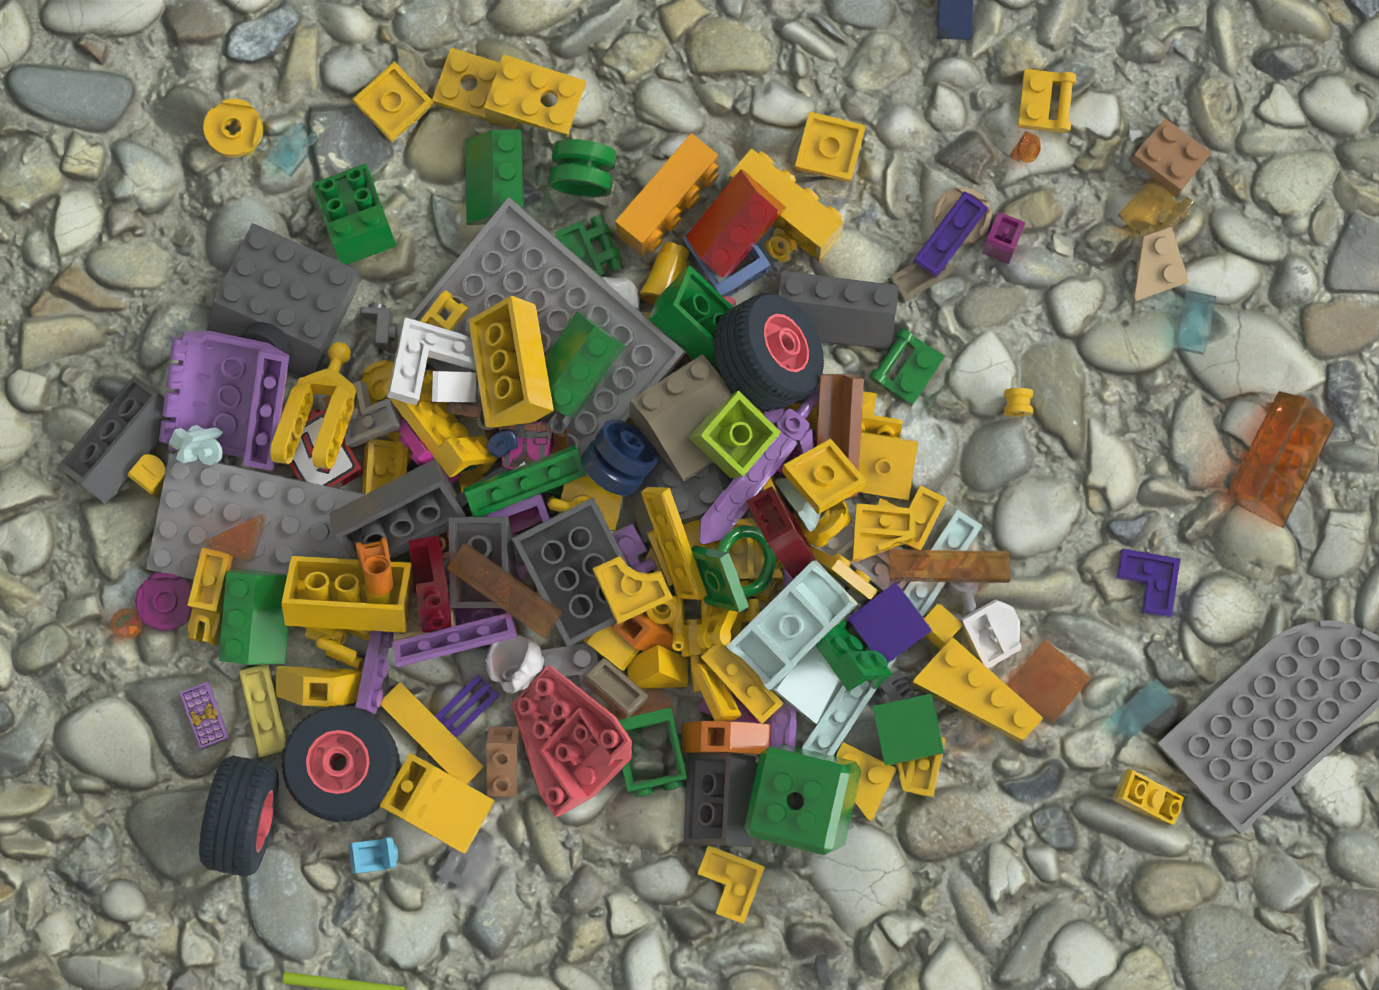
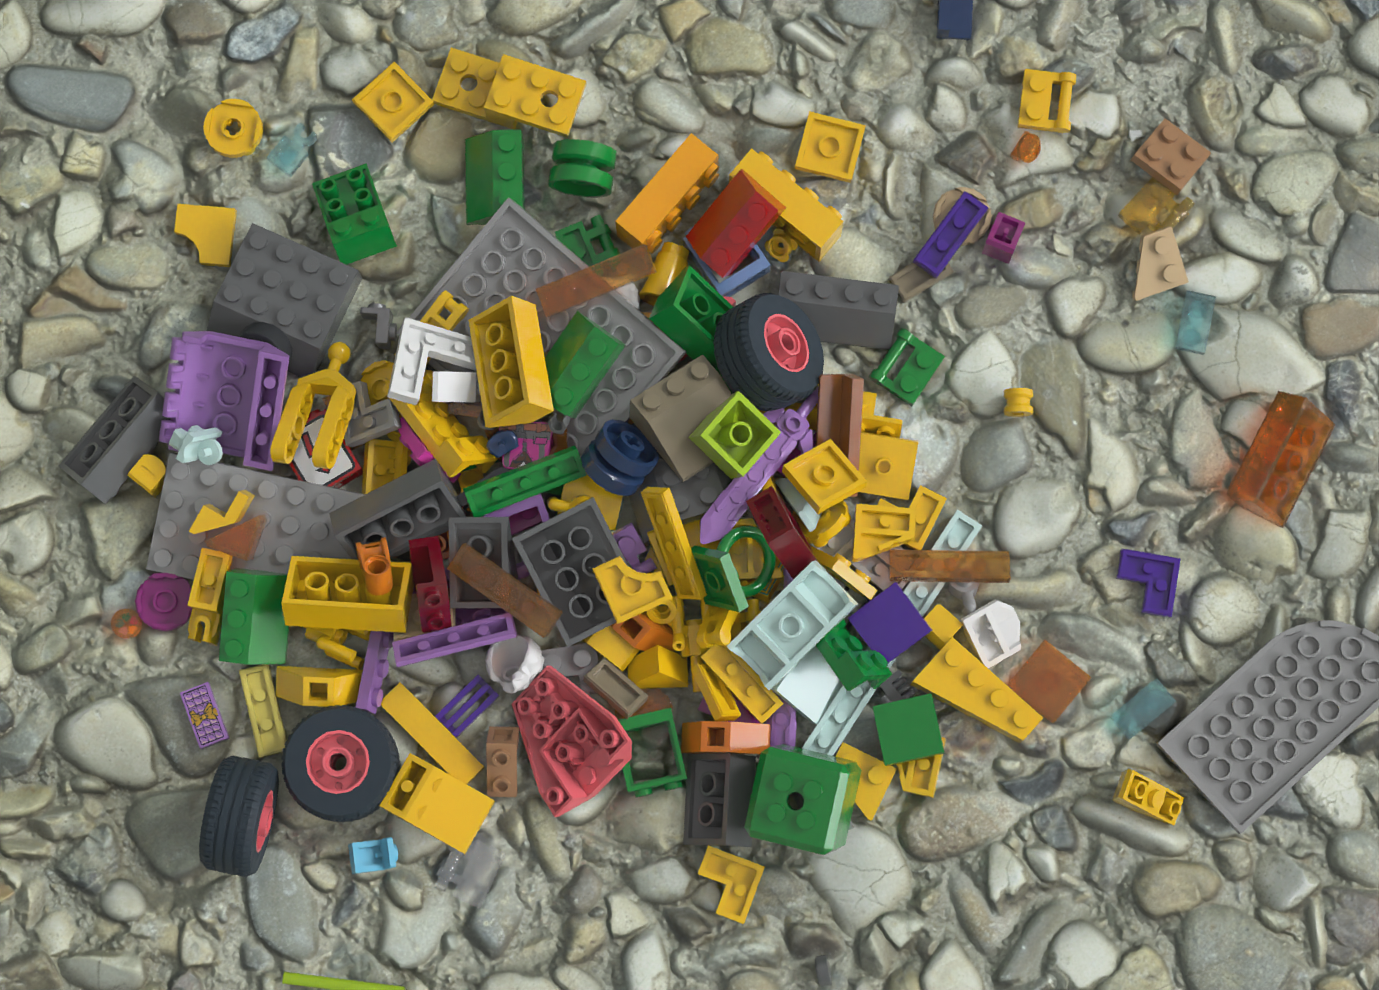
none -> yellow tile [174,204,237,267]
none -> yellow slope [189,490,255,534]
none -> clear orange tile [536,244,657,317]

